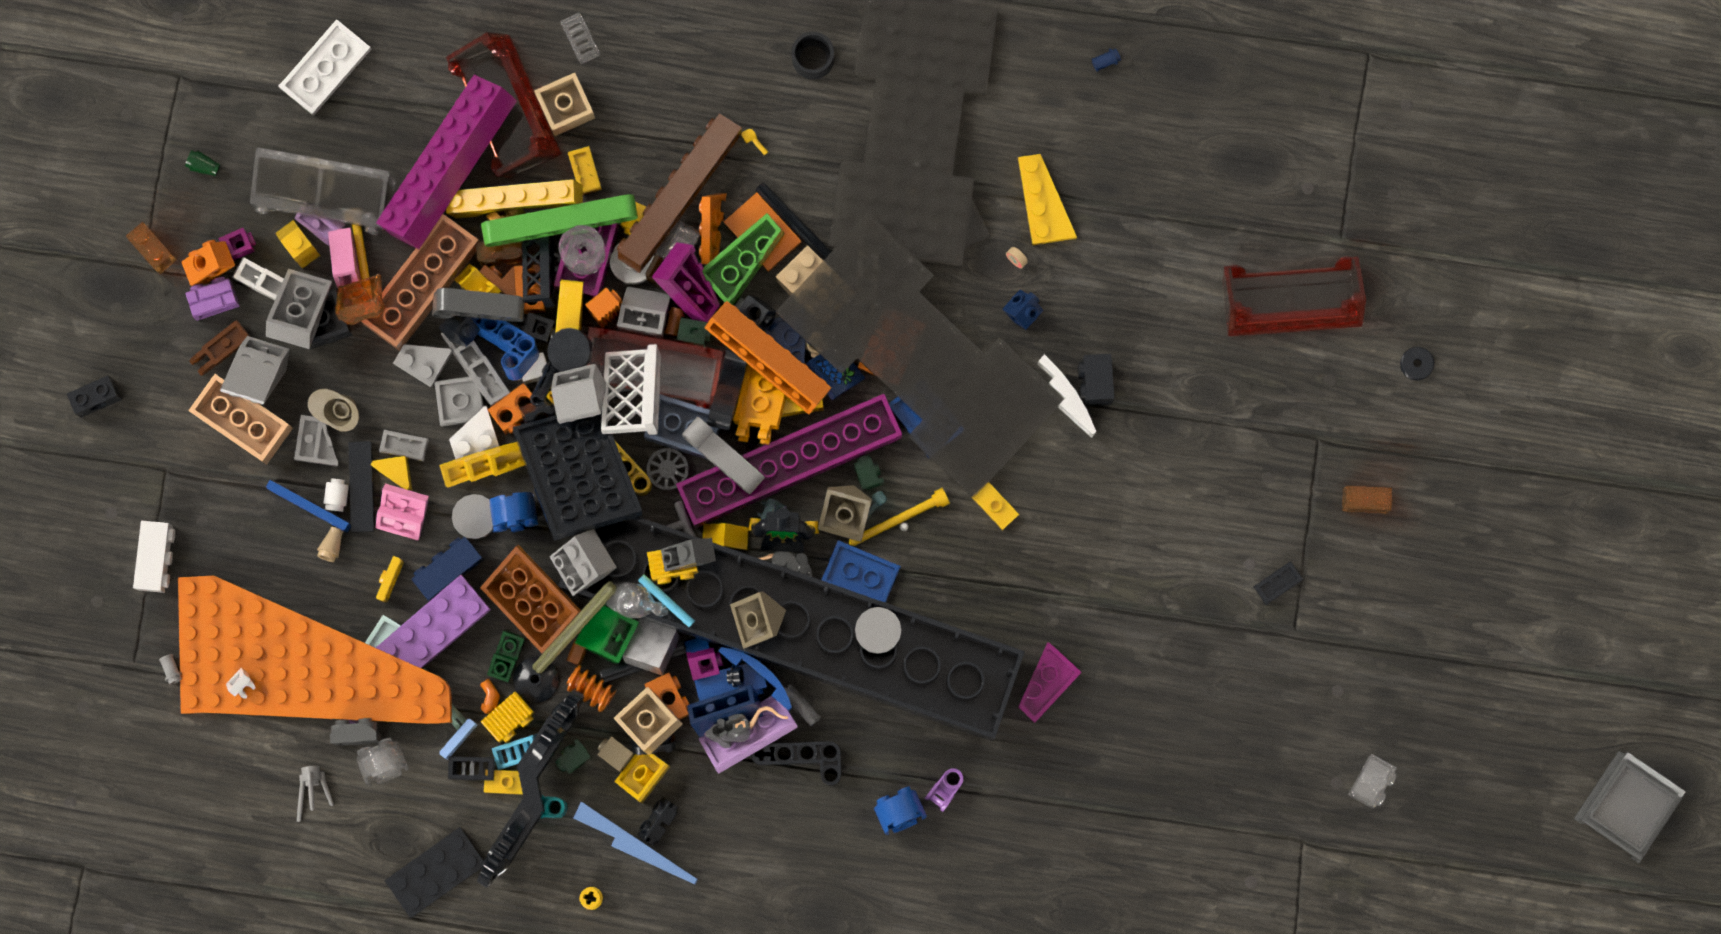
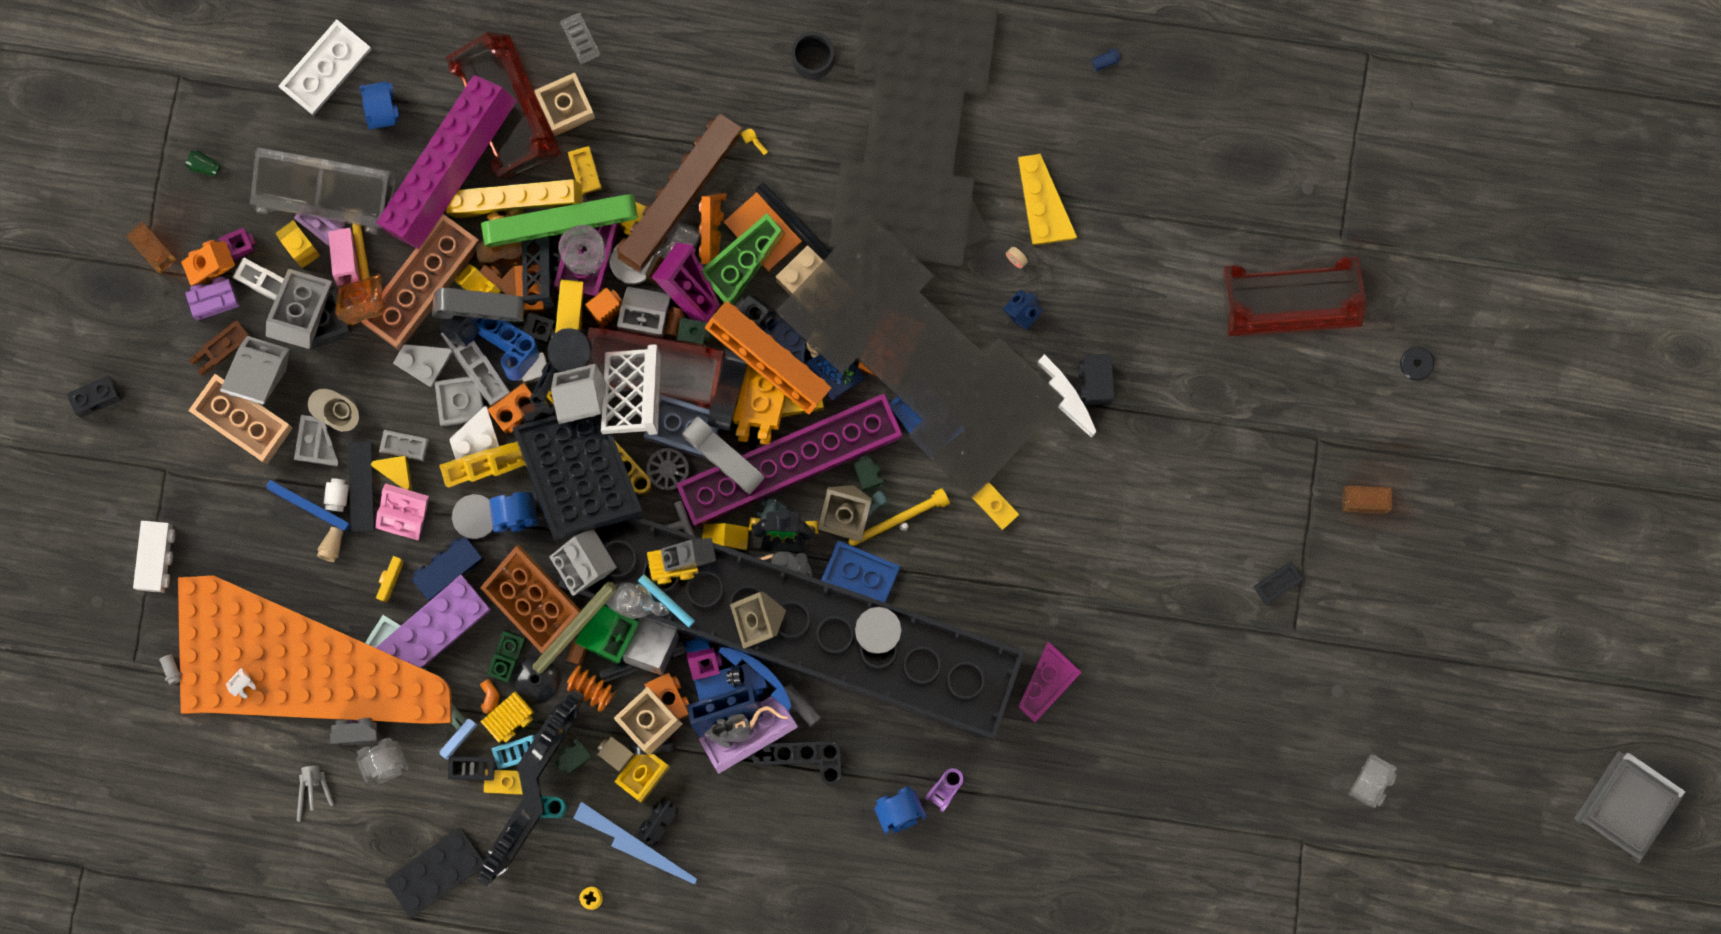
none -> blue brick [359,81,399,130]

